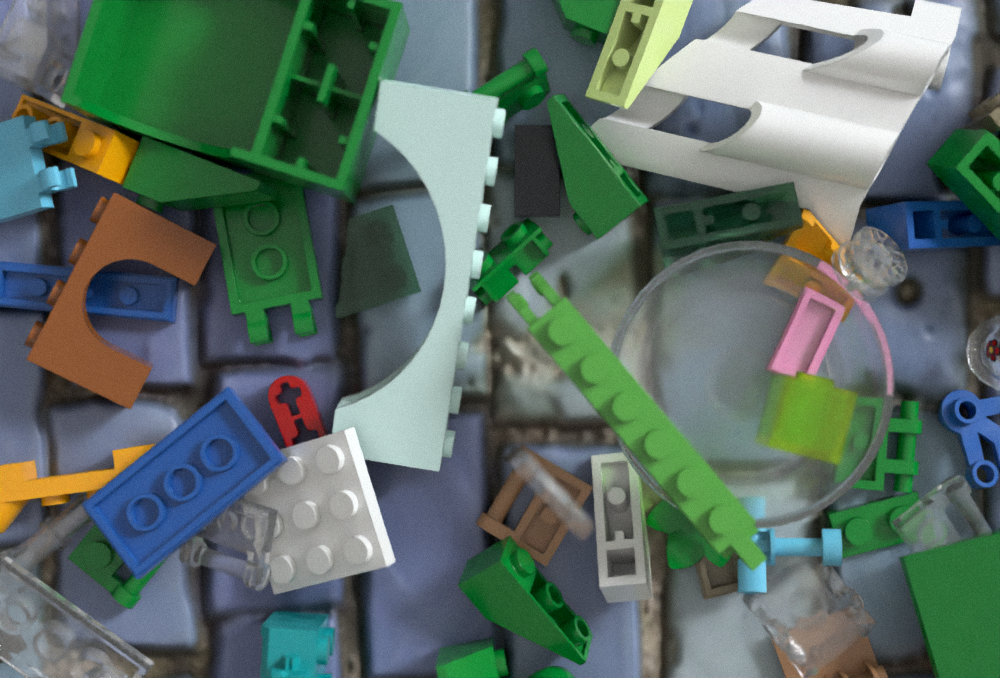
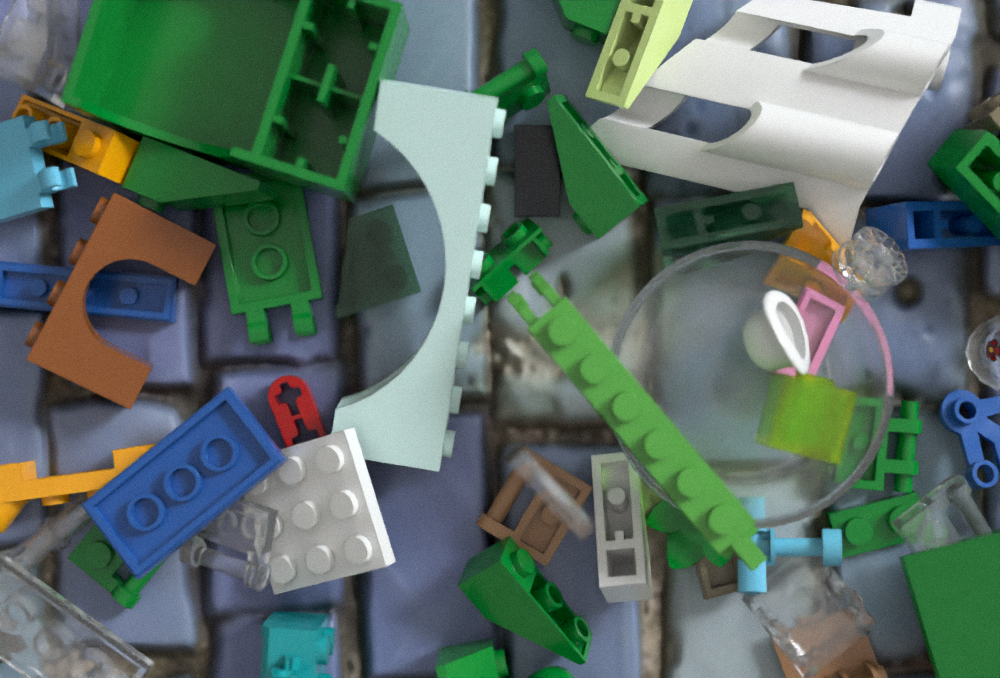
none -> white hat [743,290,810,375]

